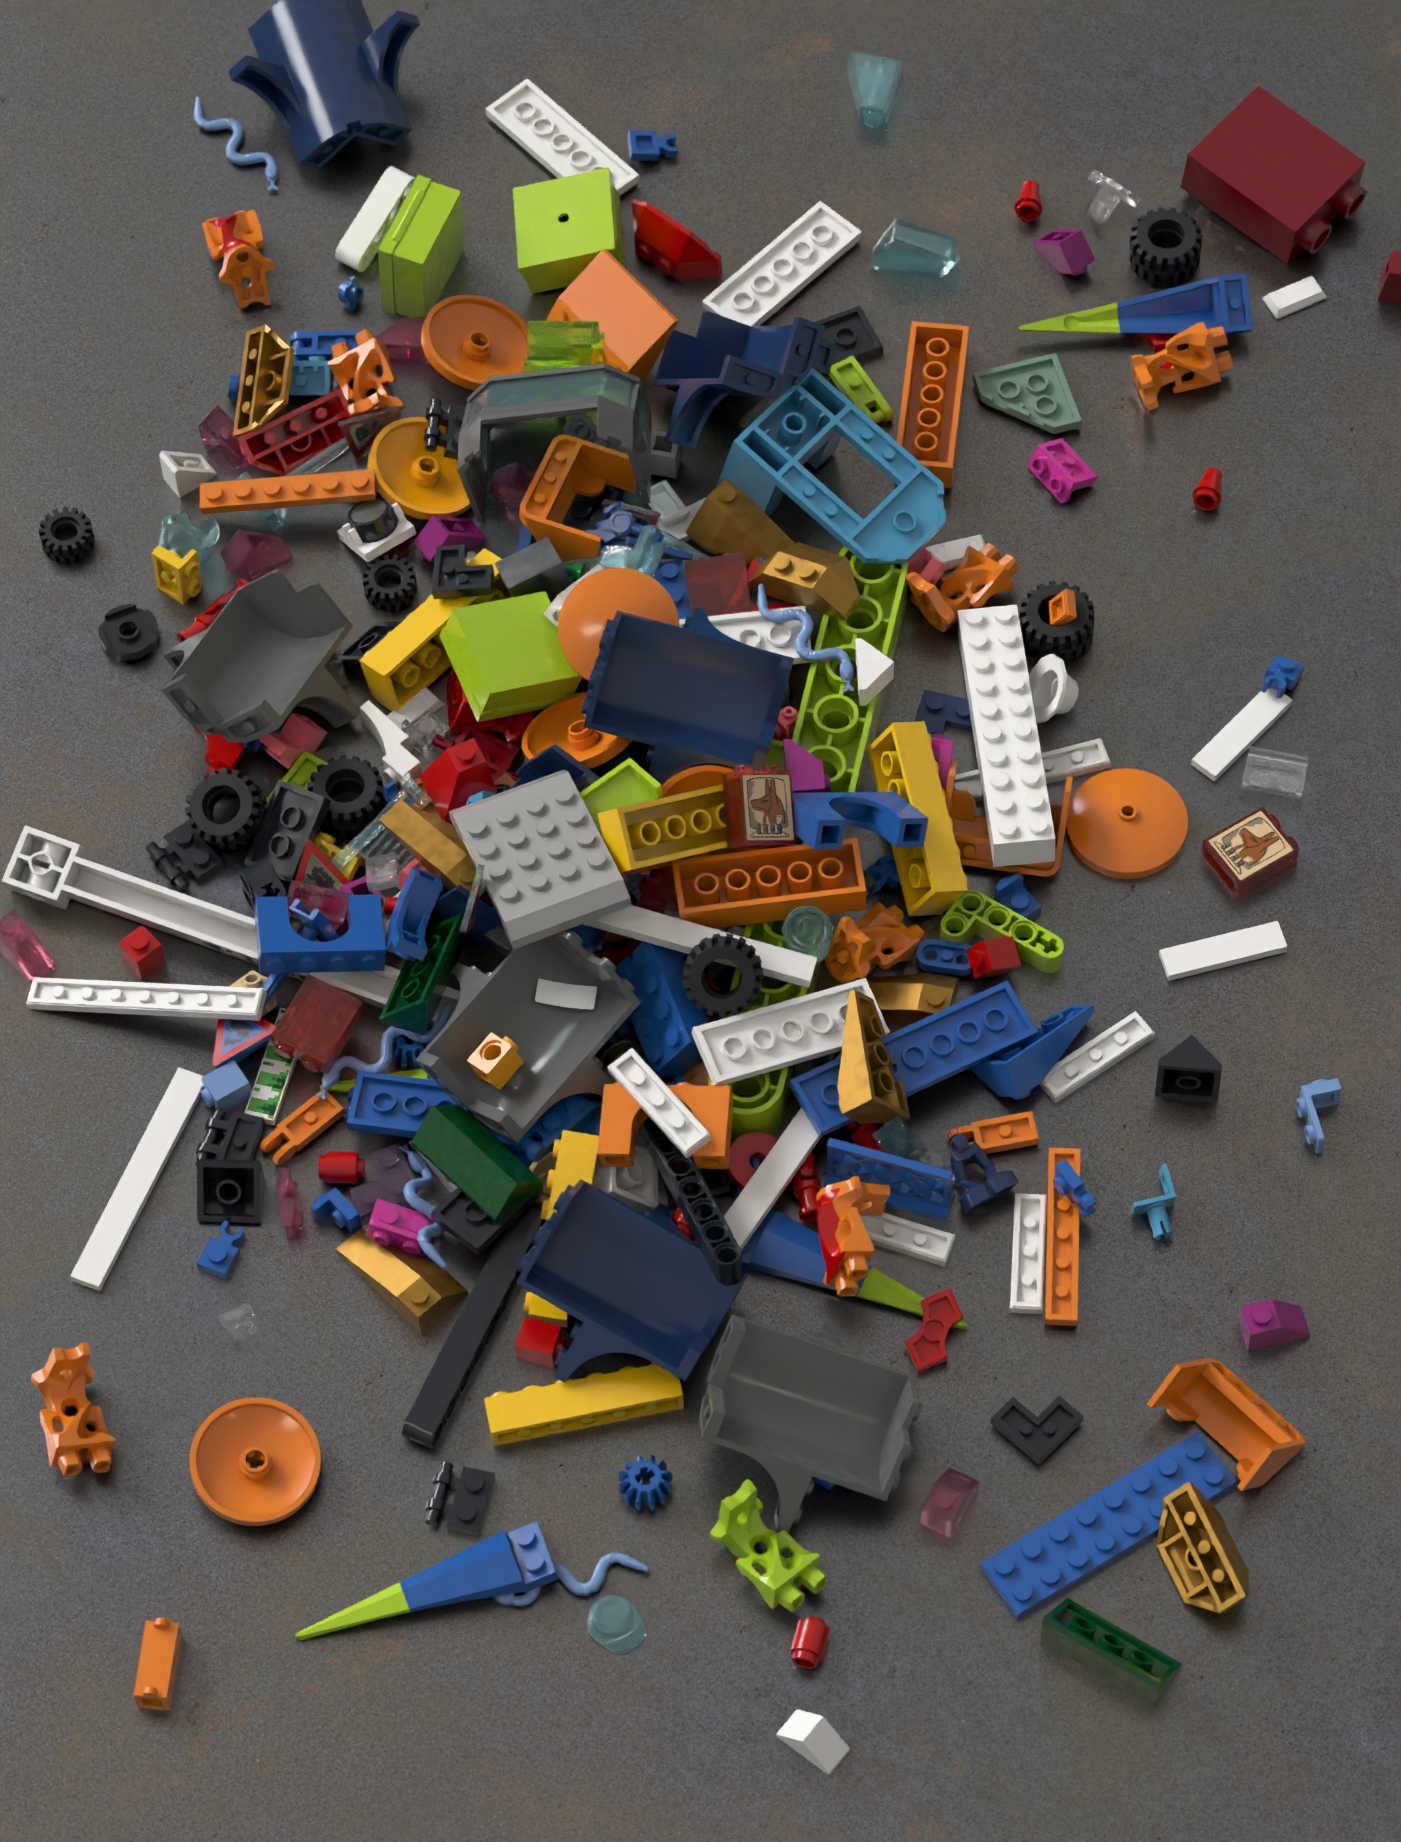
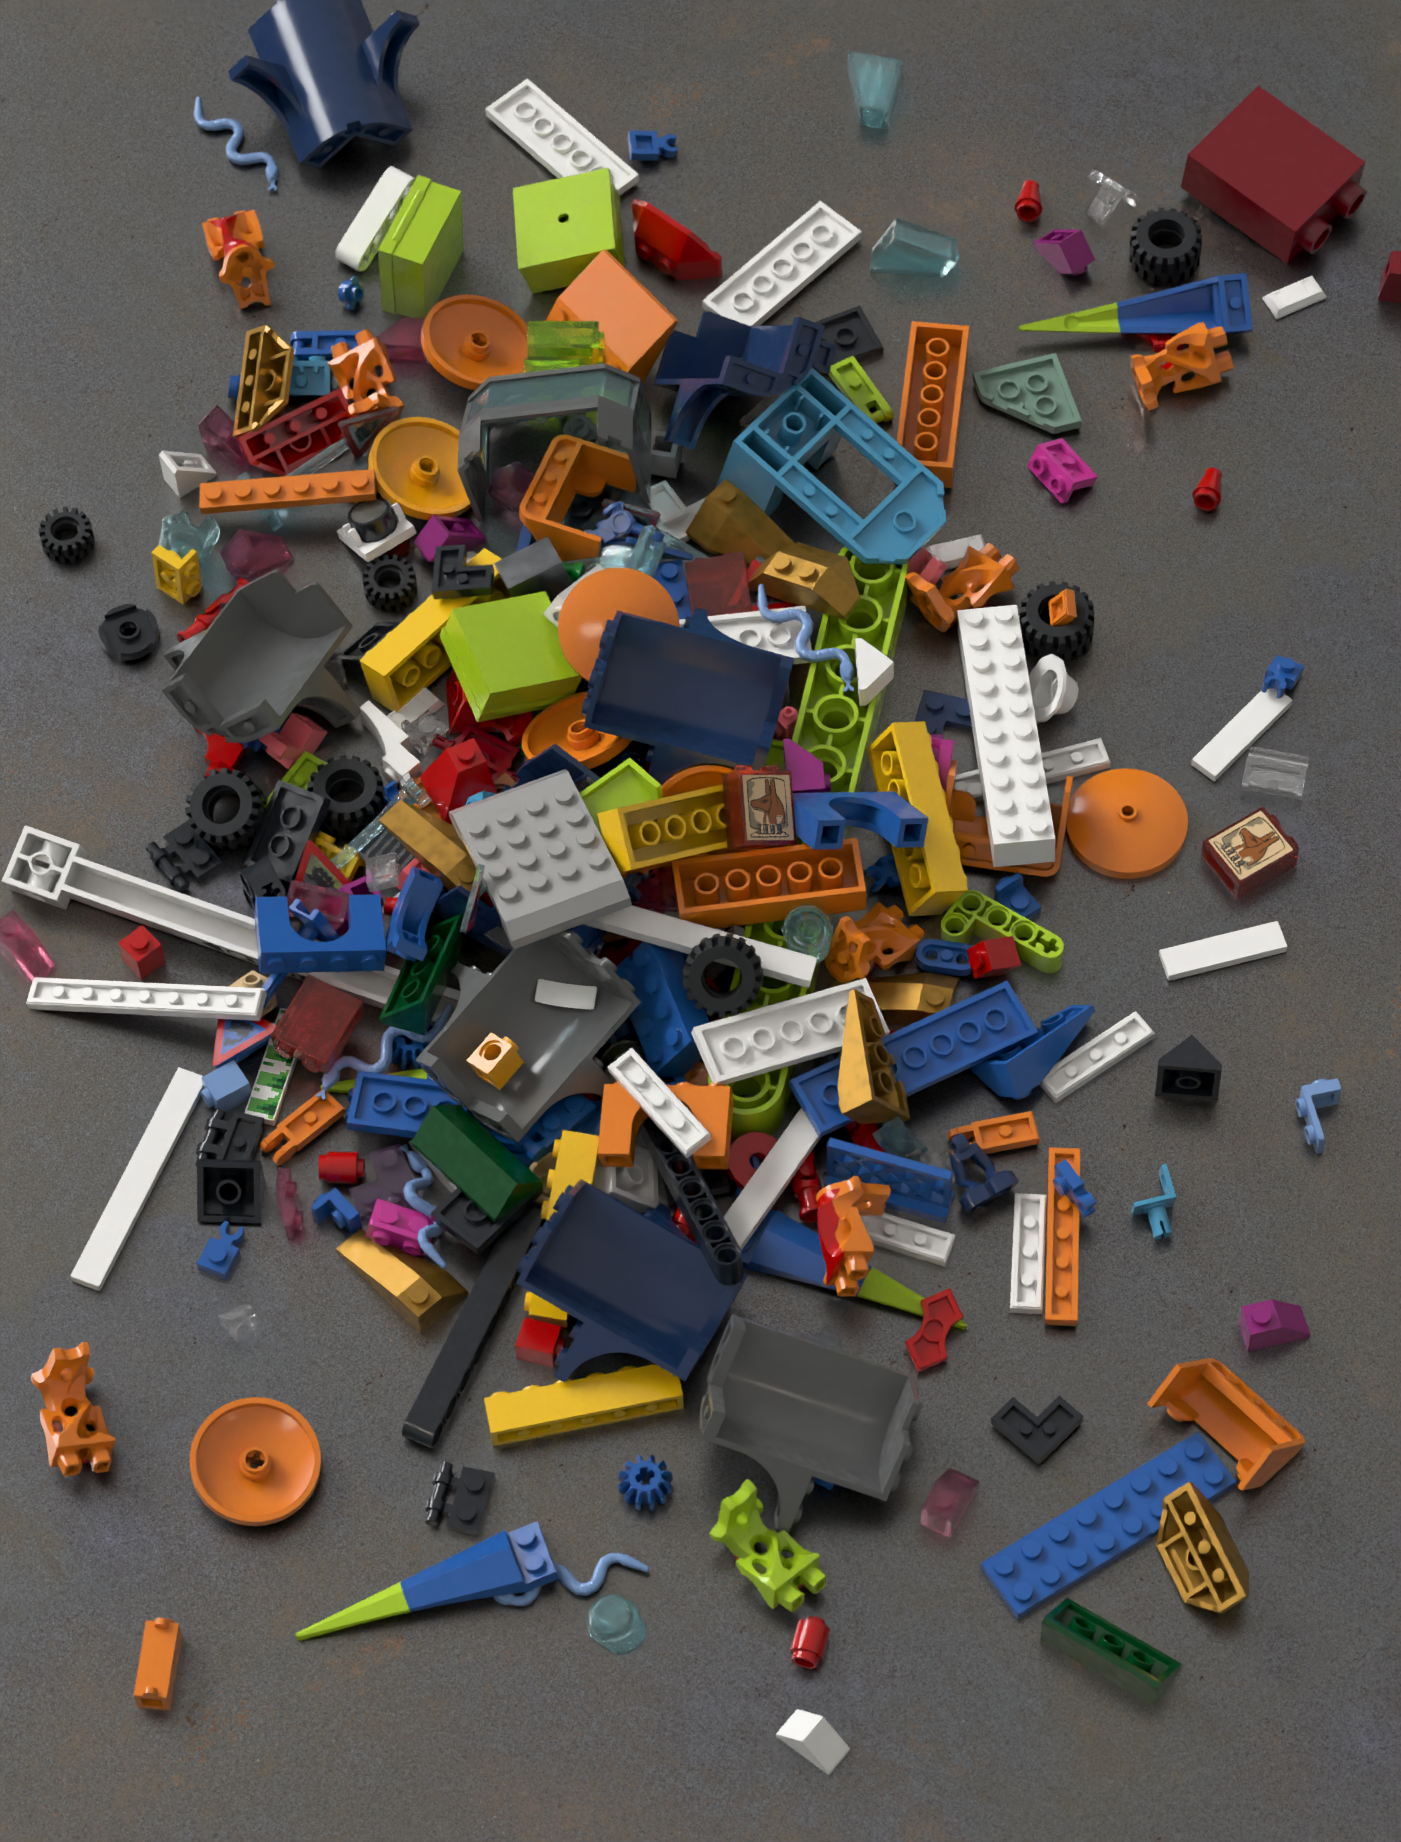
black plate [424,398,466,460] -> none

